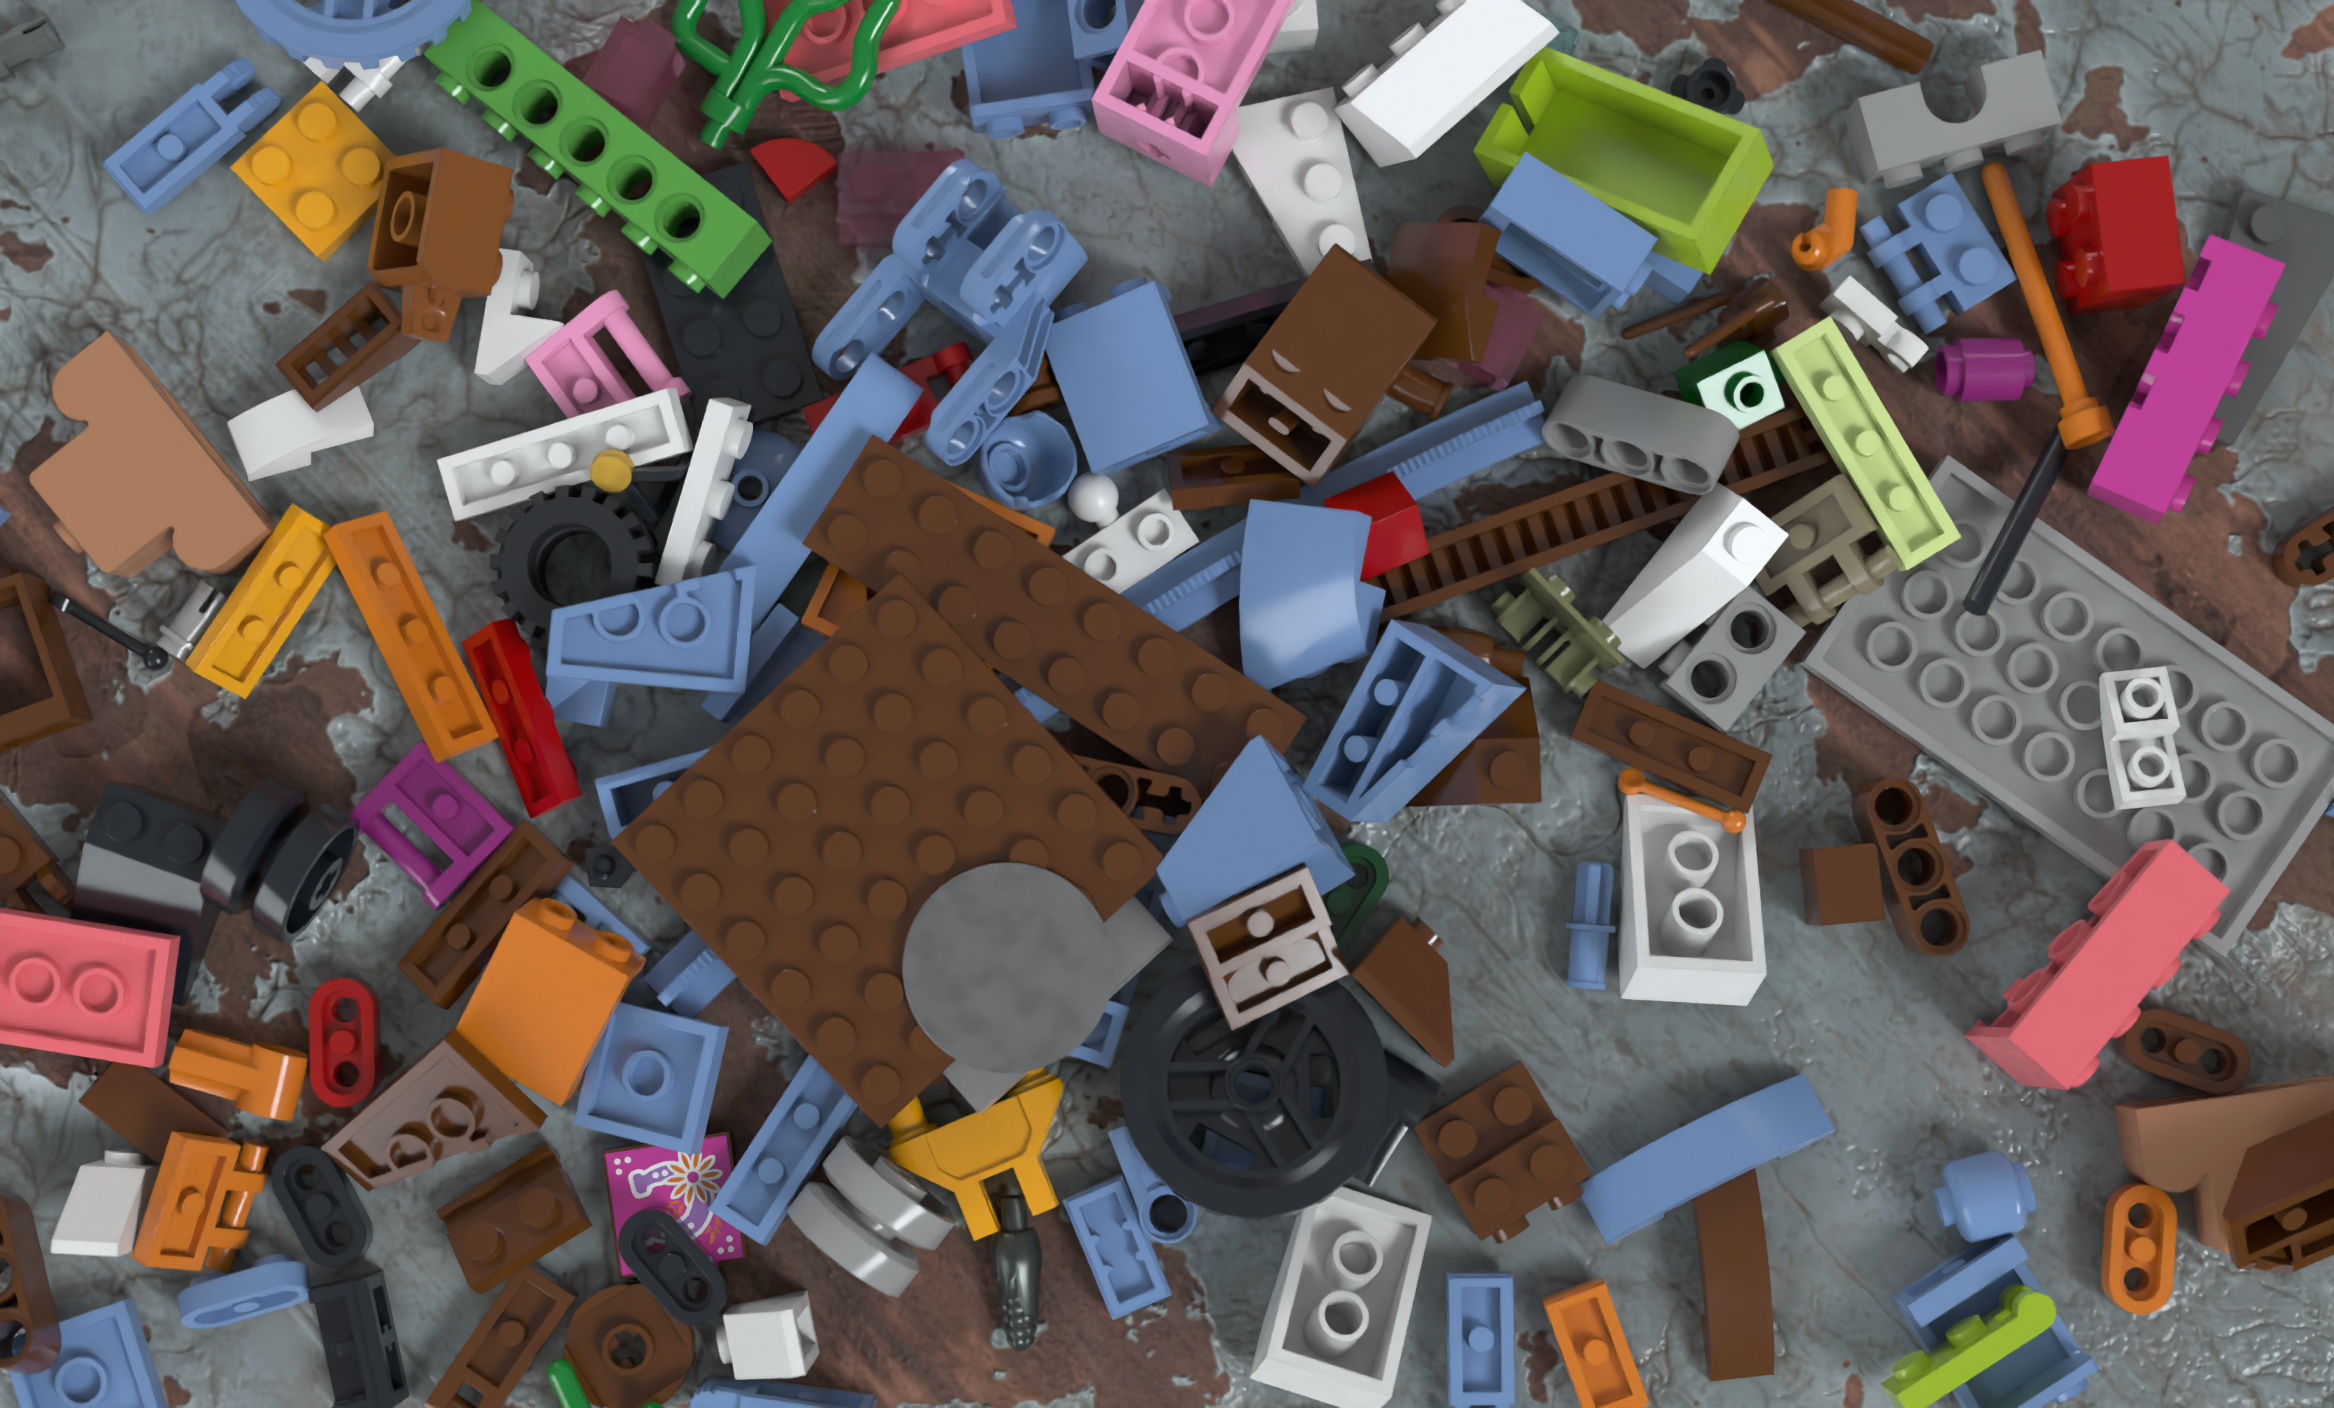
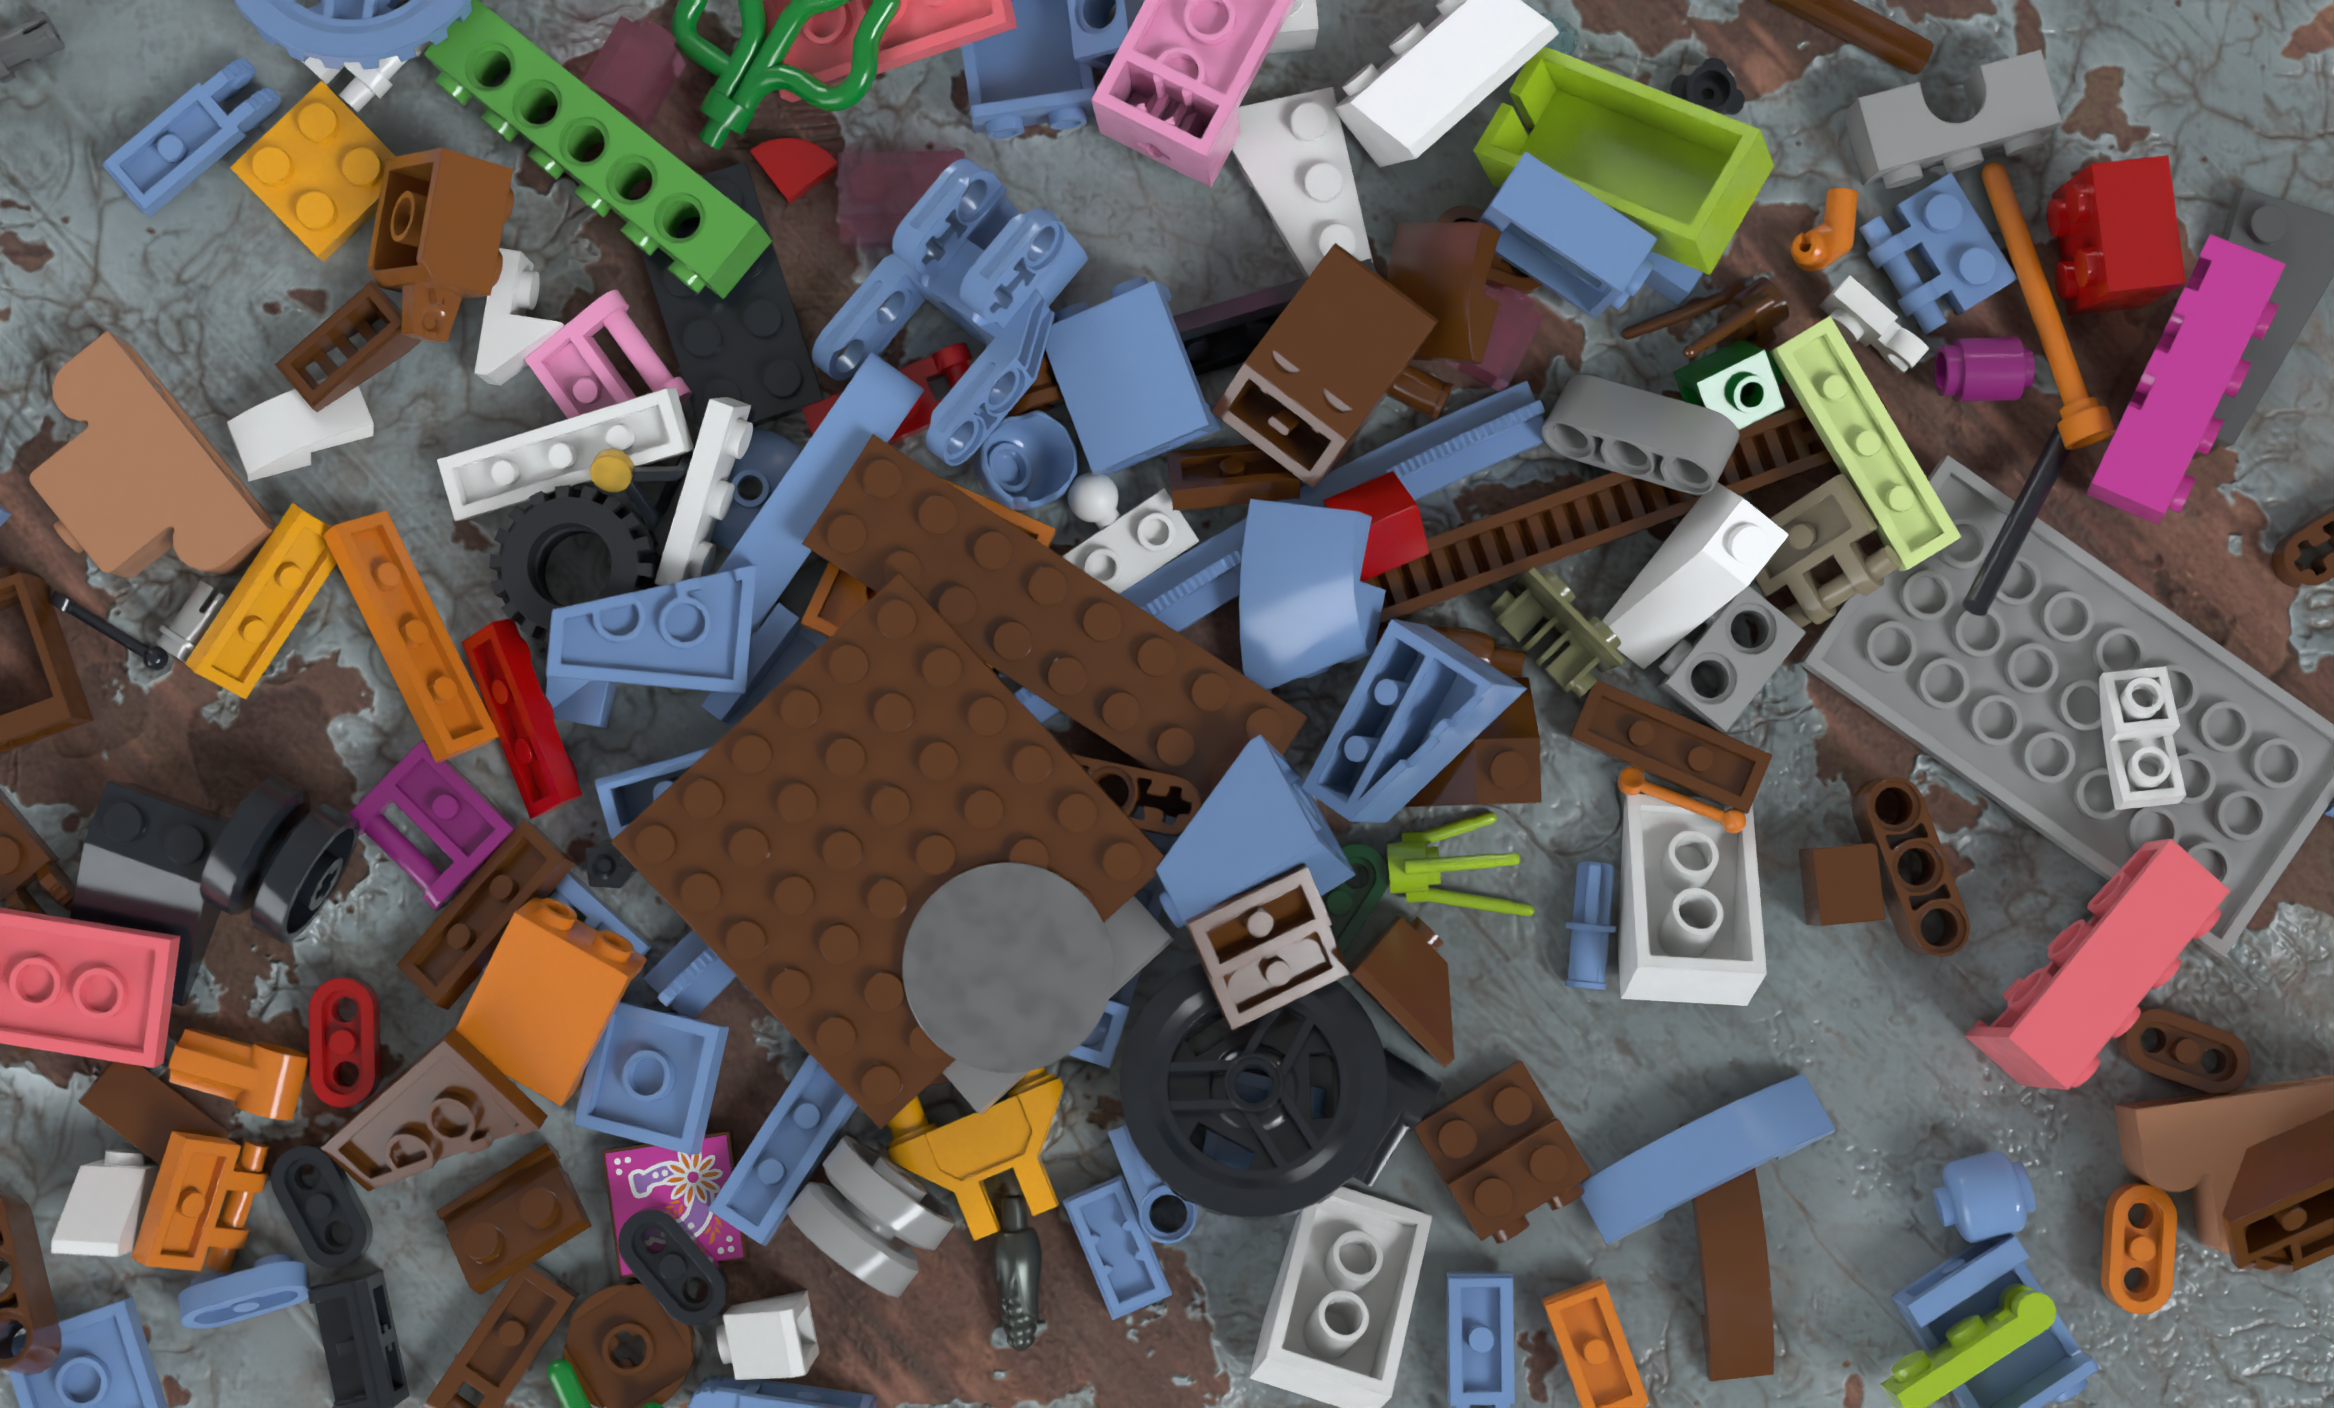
none -> lime plant [1386,811,1535,917]

